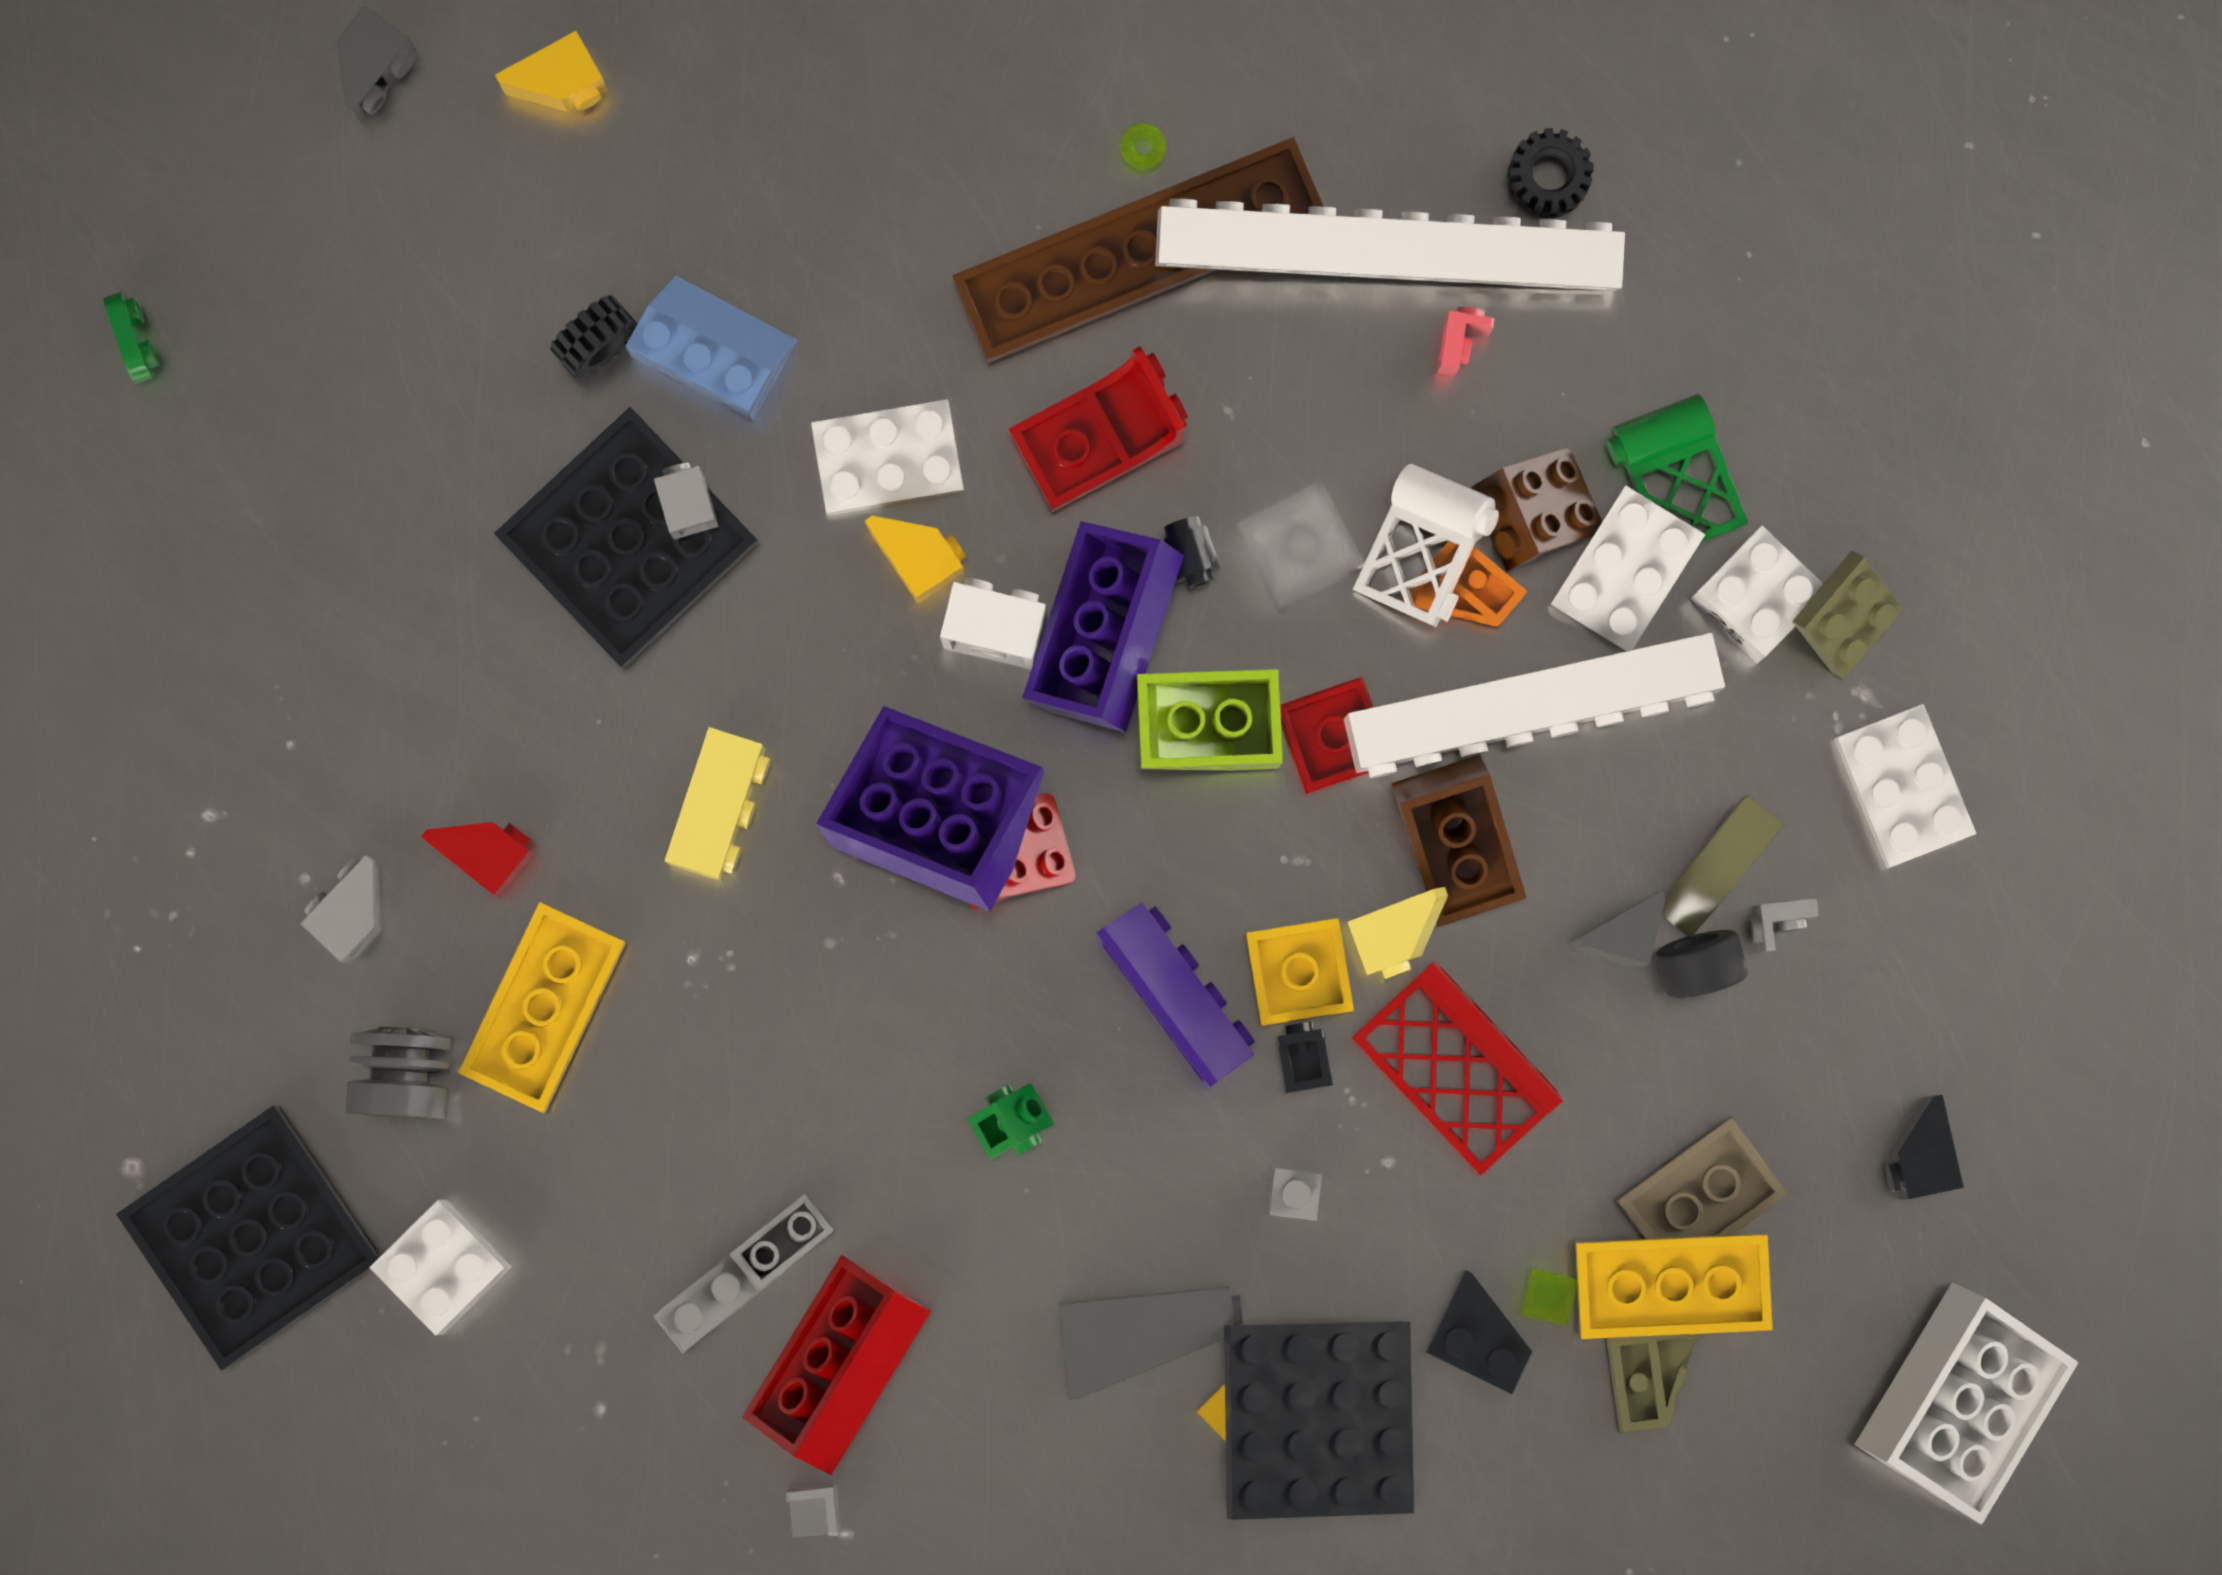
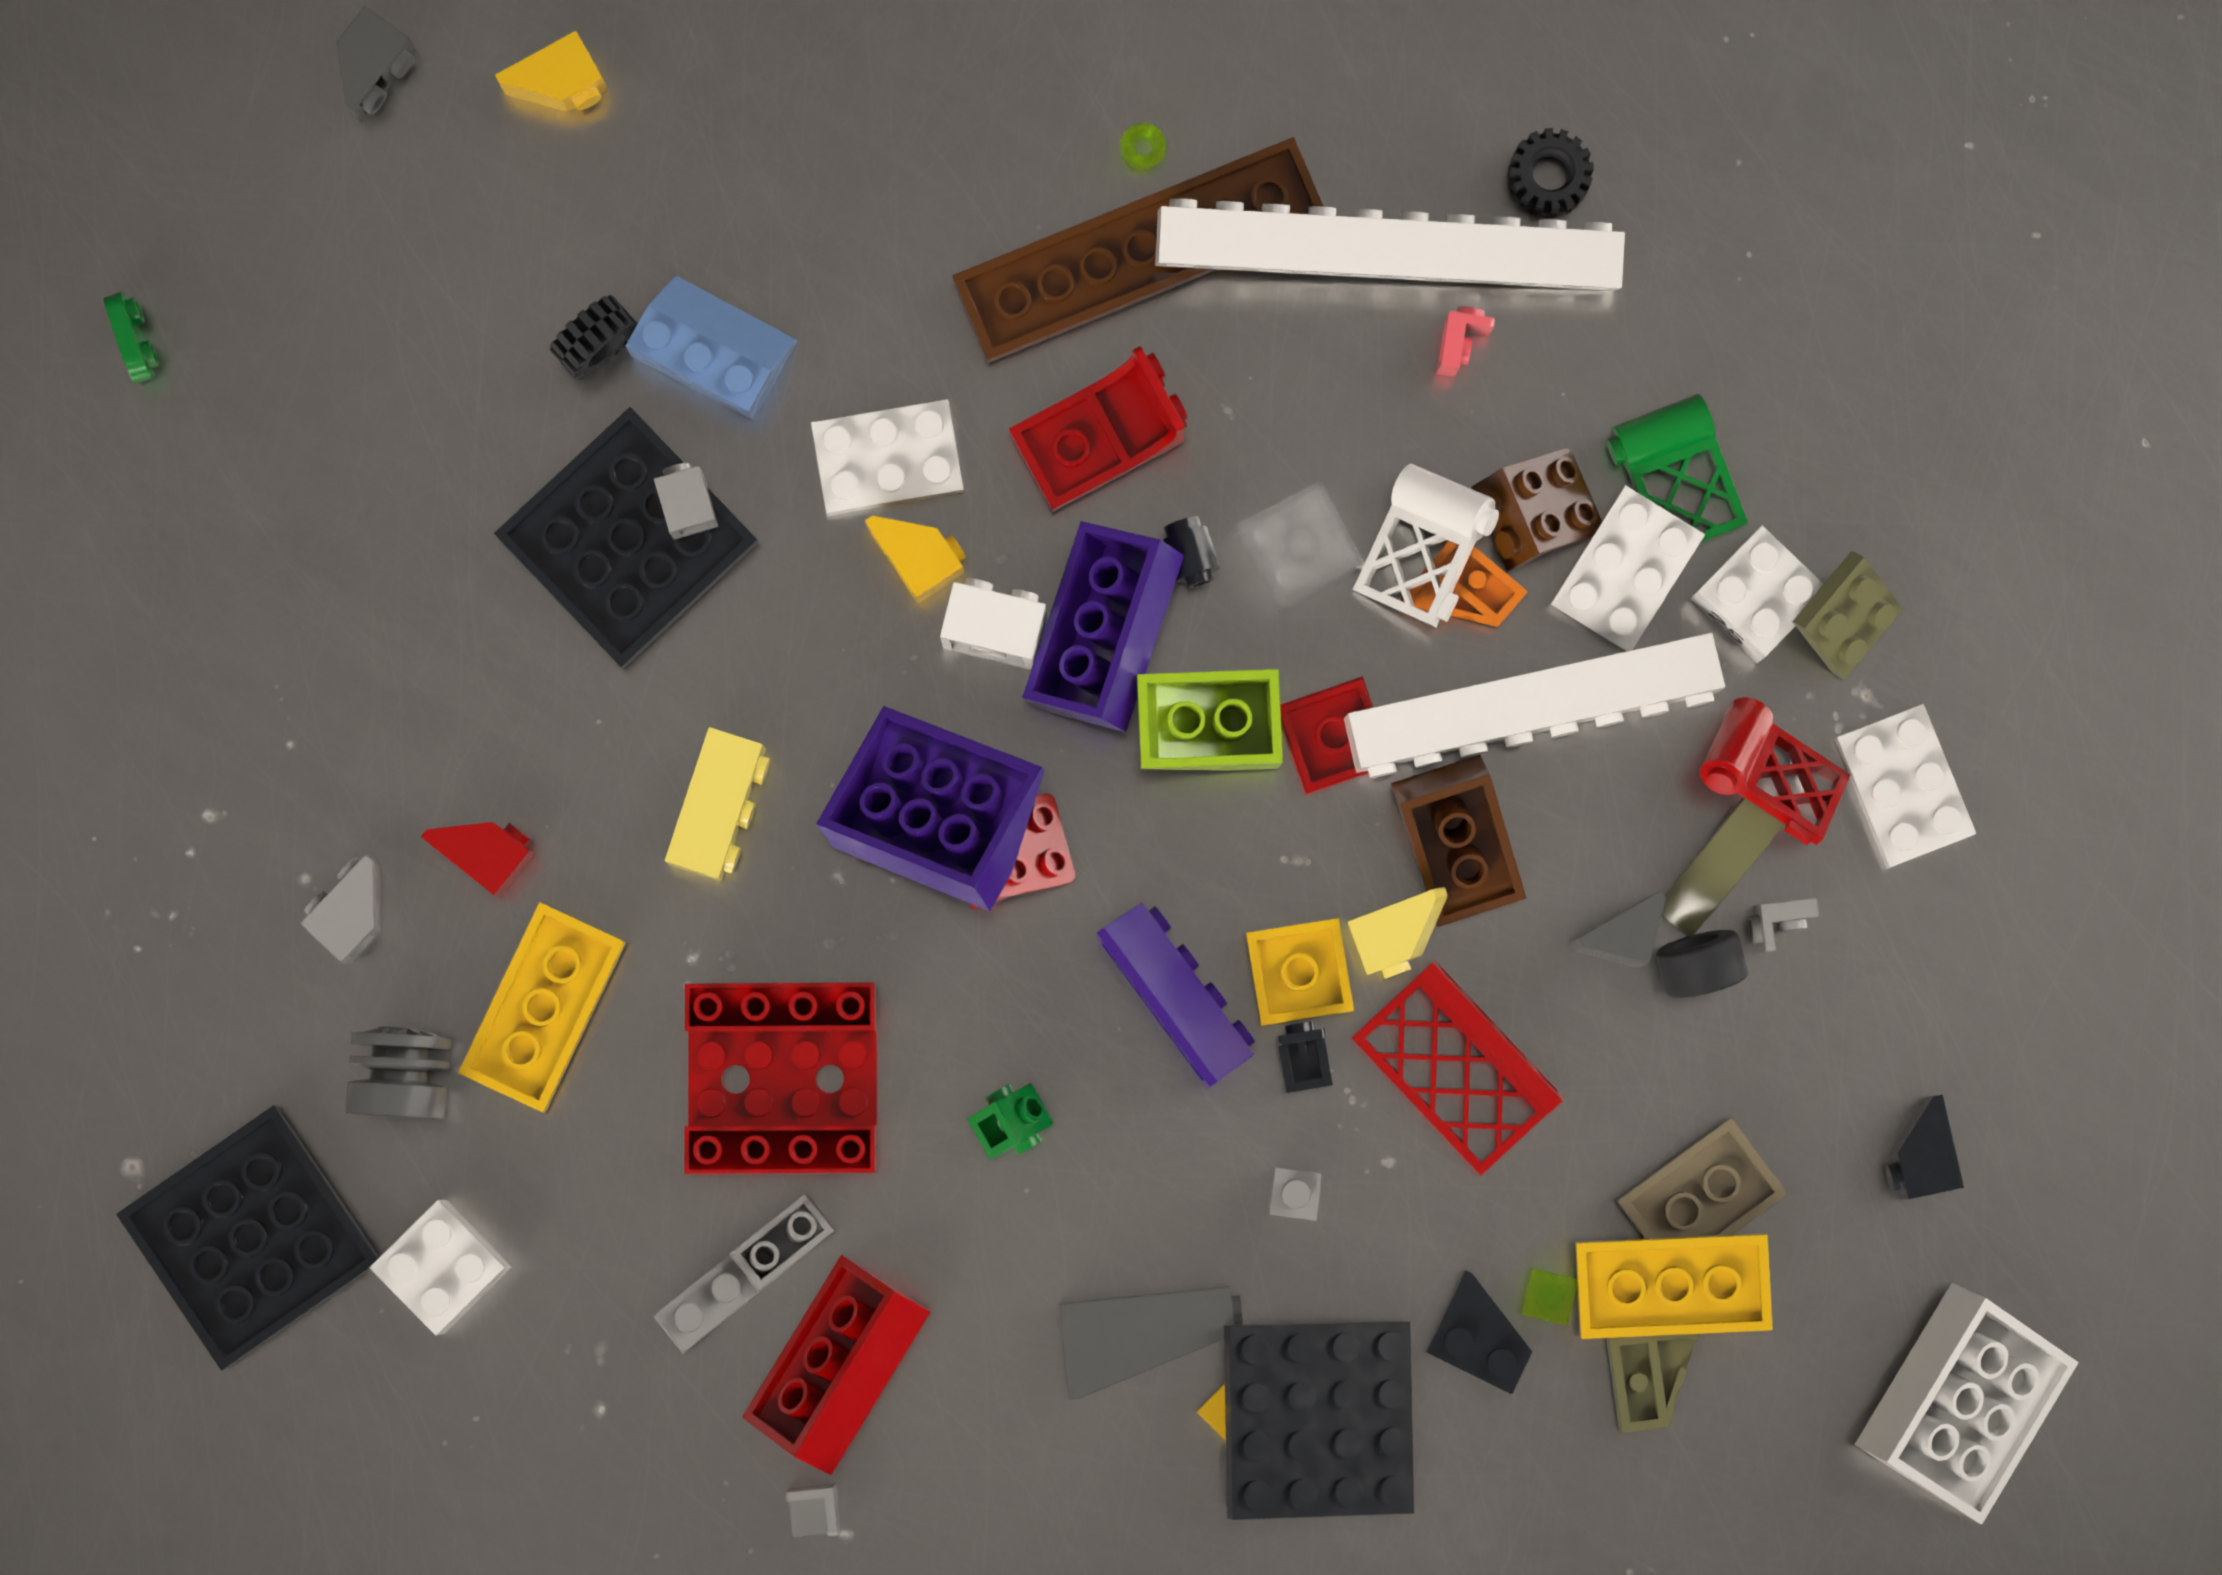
none -> red slope [684,982,878,1174]
none -> red piece [1700,697,1850,845]

